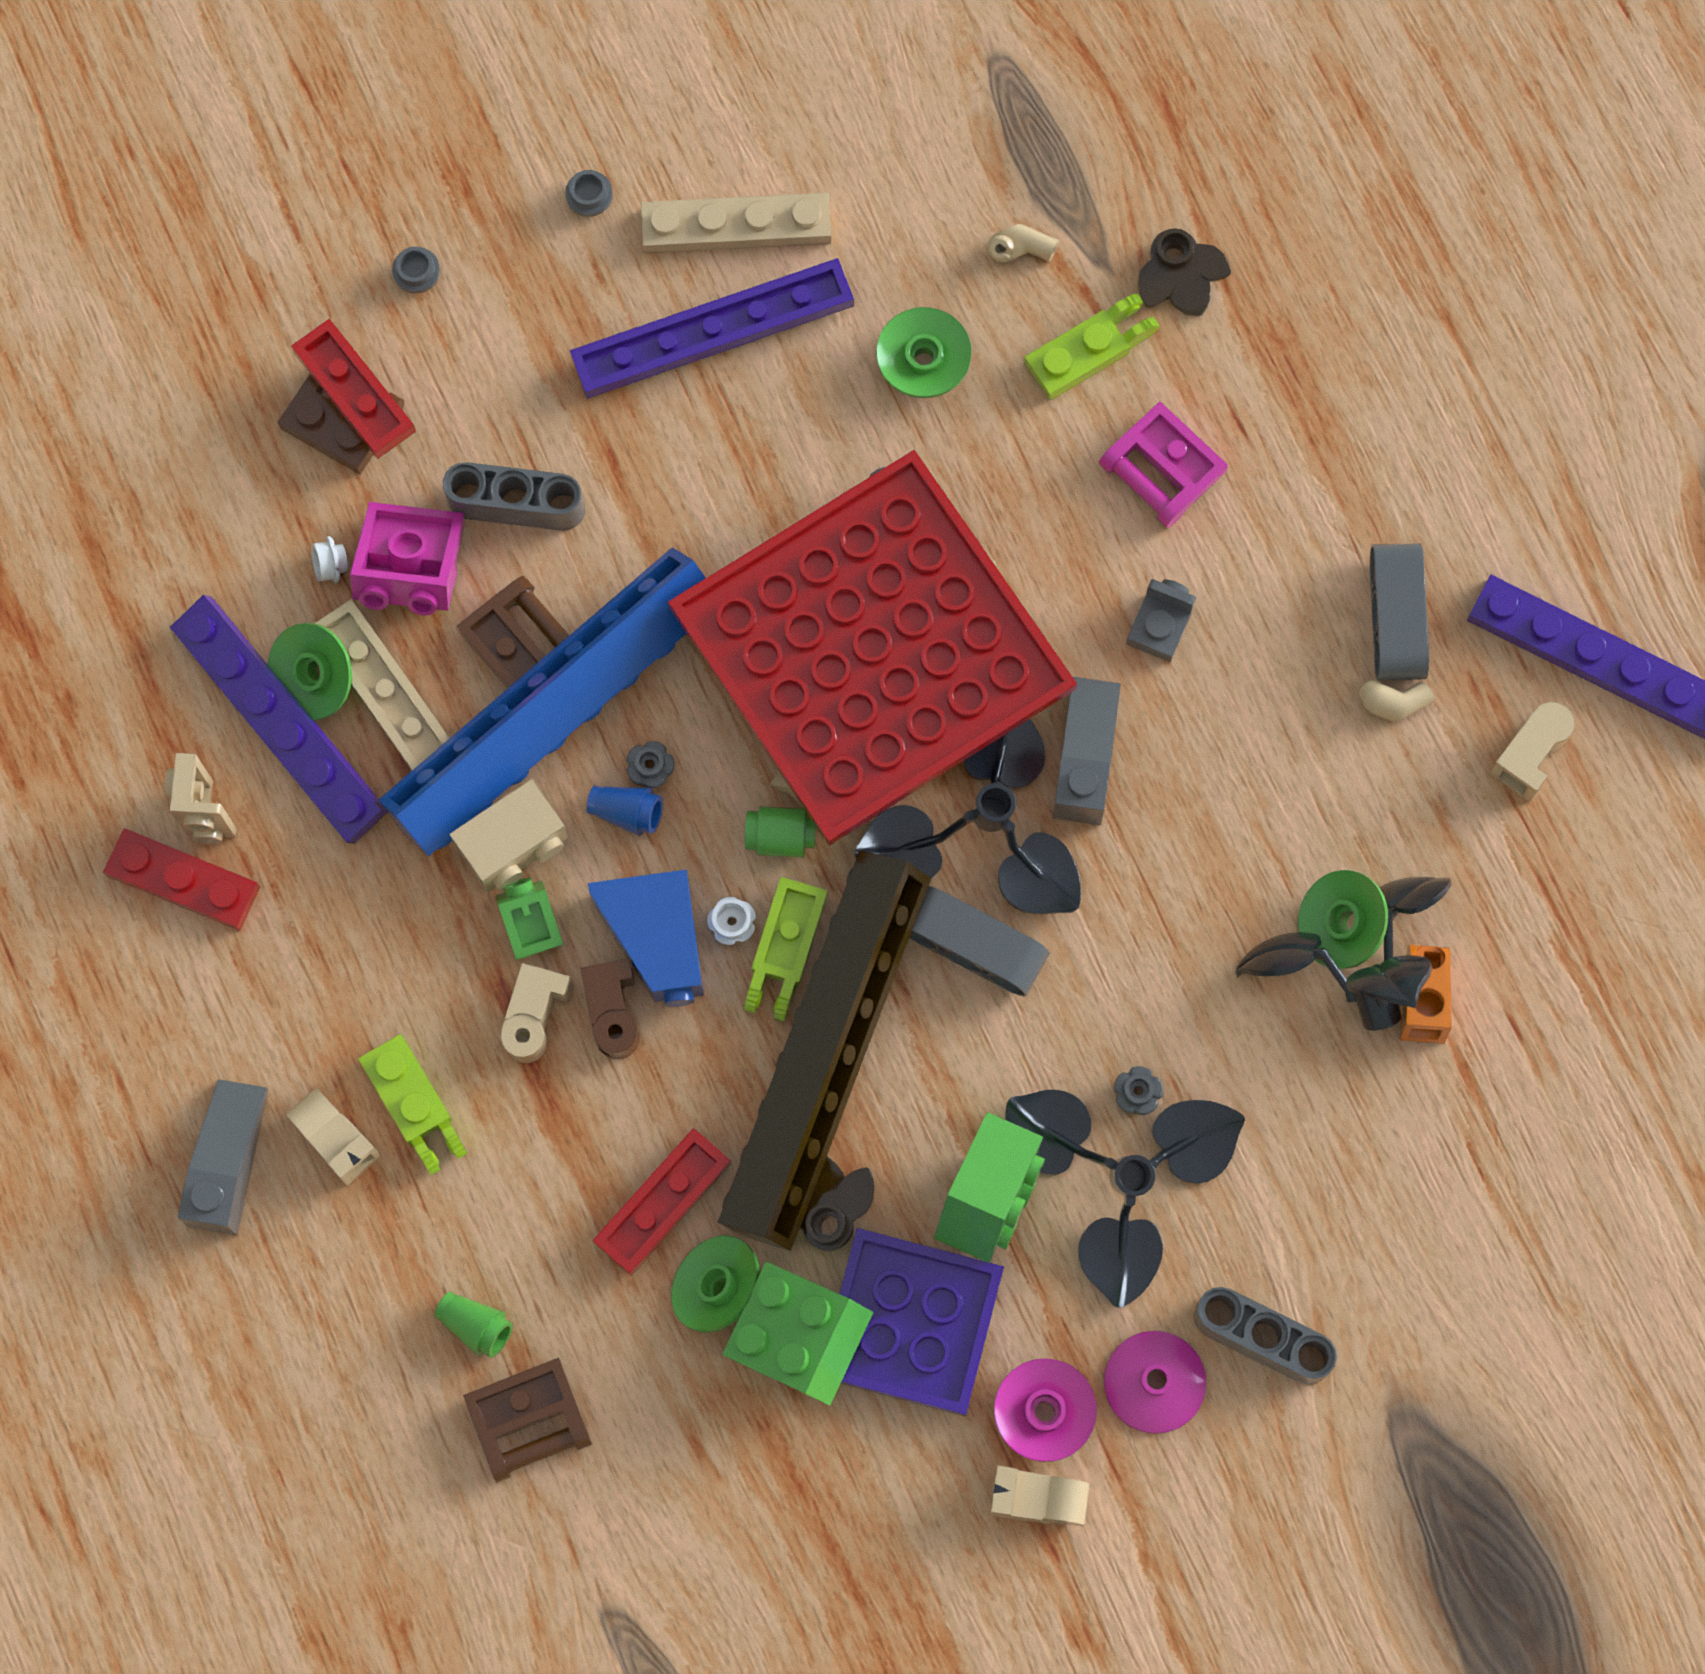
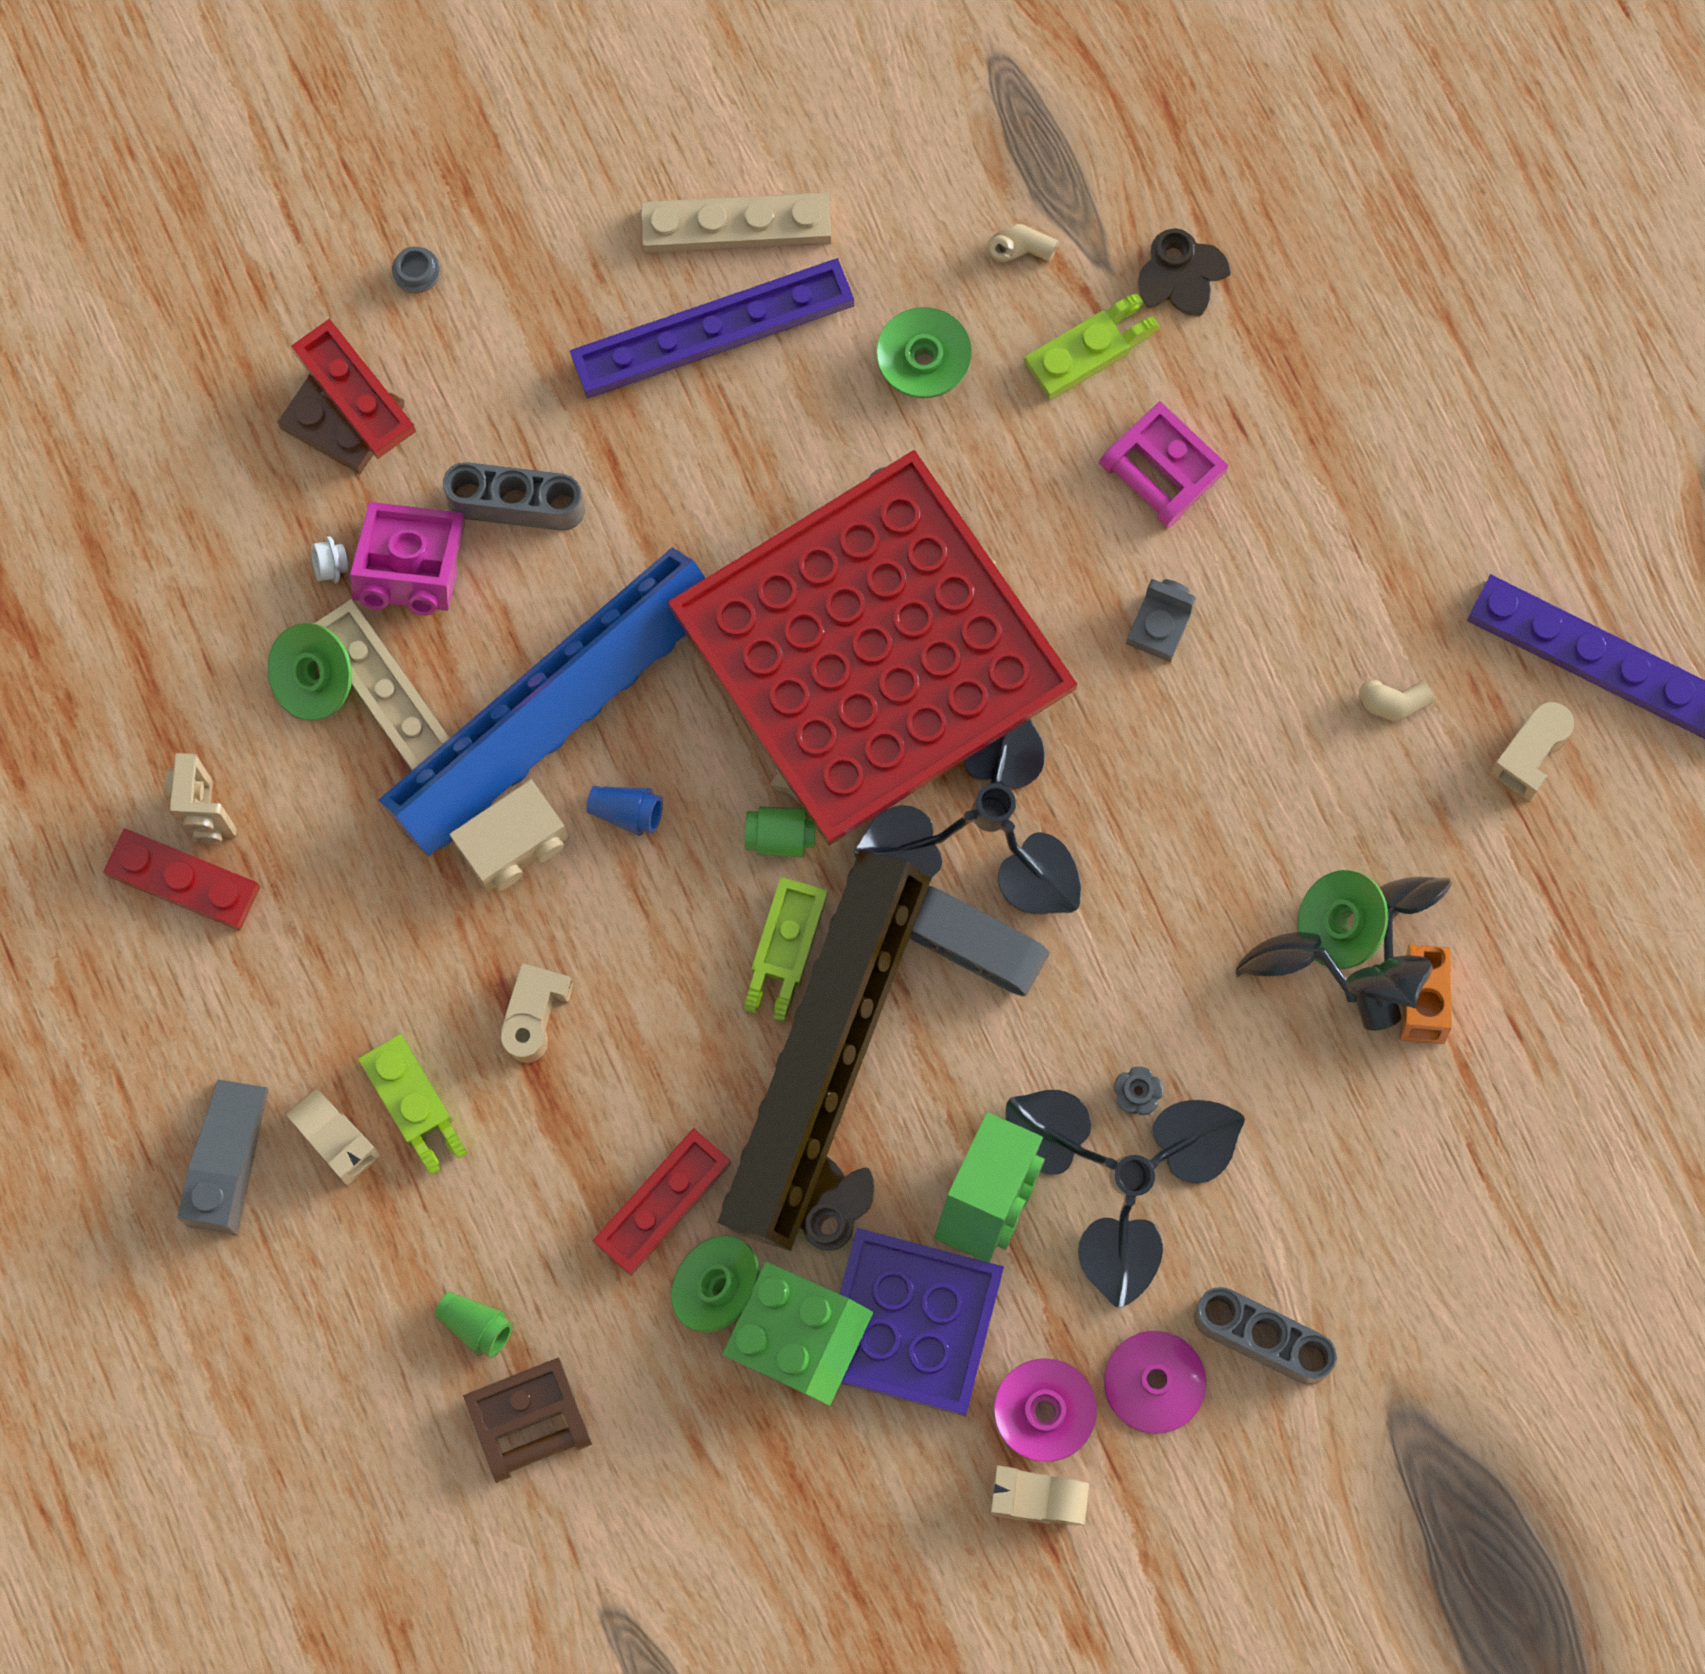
dark purple plate [170,595,388,844] -> none
reddish brown plate [456,576,569,689] -> none
bright green bracket [496,878,564,960] -> none
dark grey plate [565,170,613,217] -> none
reddish brown leg [580,958,639,1059] -> none
blue slope [588,869,704,1007] -> none
dark grey plate [627,741,674,789] -> none
white plate [707,897,756,945] -> none
dark grey slope [1053,677,1121,825] -> none
dark grey beam [1370,543,1429,680] -> none

